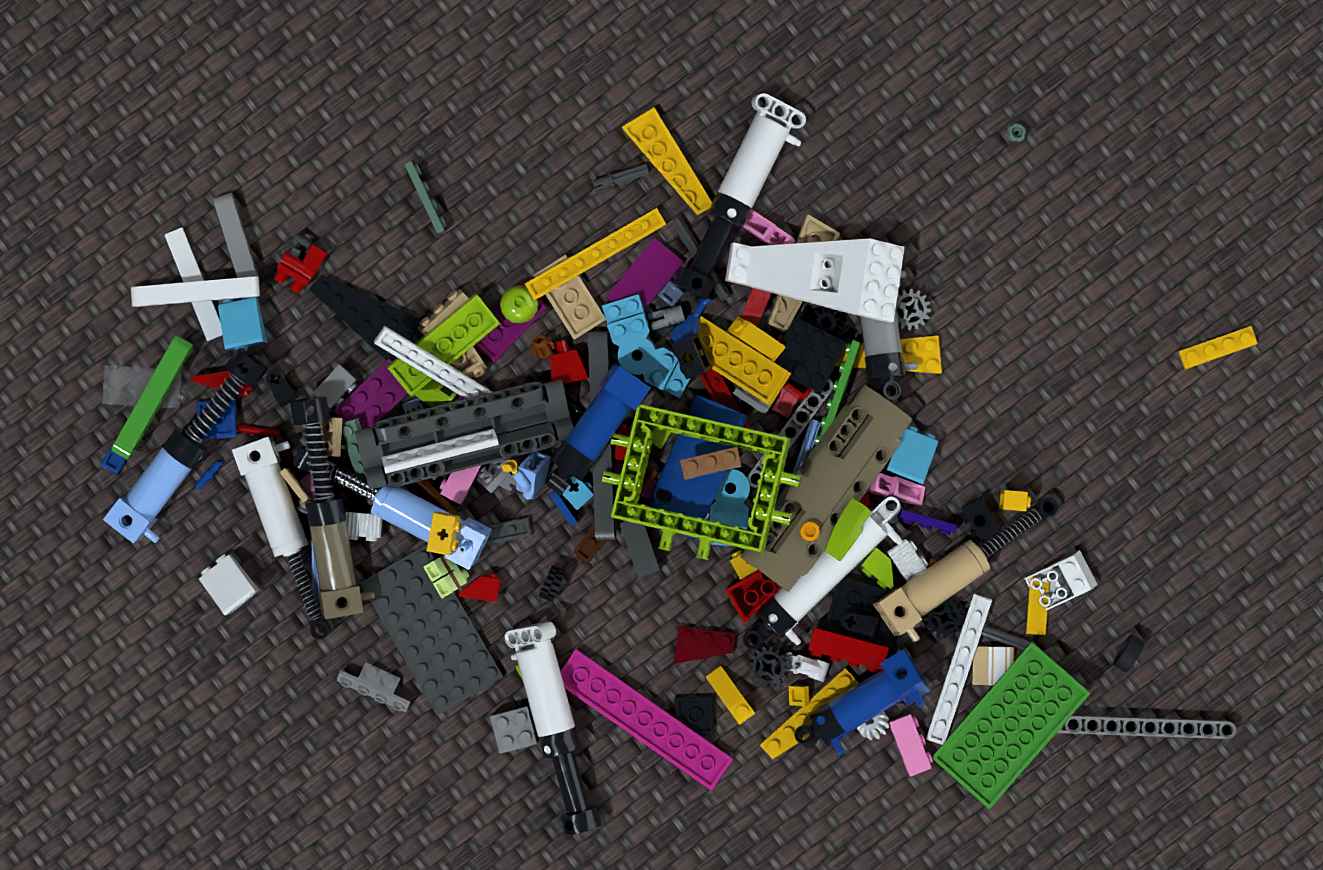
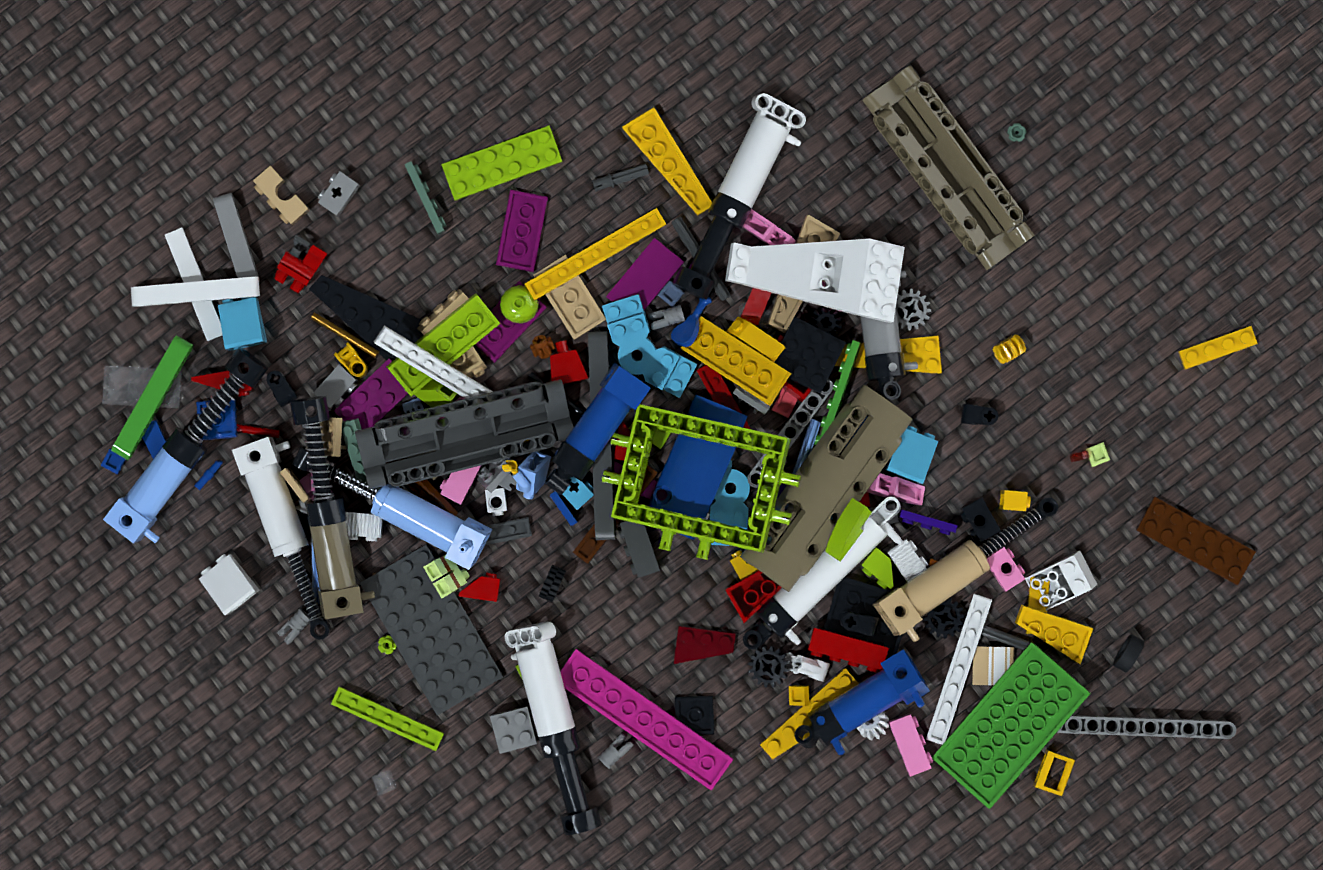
light grey bracket [337,663,410,712] -> none
white tile [381,429,499,473] -> none
yellow brick [426,512,462,556] -> none
black brick [671,332,713,379] -> none
medium nougat plate [680,447,742,480] -> none
yellow slope [705,666,755,725] -> none
light orange tile [800,522,820,541] -> none
none -> blue tile [143,420,166,459]
none -> tan arch [253,166,310,225]
none -> light grey hinge [277,608,310,645]
none -> pearl gold bar [311,312,379,358]
none -> light grey brick [318,171,360,217]
none -> lime plate [331,686,444,751]
none -> yellow piece [334,342,368,378]
none -> clear panel [372,769,397,796]
none -> lime plate [378,635,397,655]
none -> lime plate [441,125,563,201]
none -> white brick [485,488,508,516]
none -> magenta tile [496,190,548,272]
none -> light grey hinge [598,733,633,769]
none -> dark tan panel [862,65,1035,270]
none -> black piece [961,404,998,425]
none -> bright pink brick [986,547,1025,592]
none -> yellow gear [992,335,1026,364]
none -> yellow wing [1015,605,1093,664]
none -> yellow tile [1033,749,1075,796]
none -> clear red tile [1070,451,1090,462]
none -> yellowish green tile [1085,442,1110,467]
none -> reddish brown plate [1136,497,1256,585]

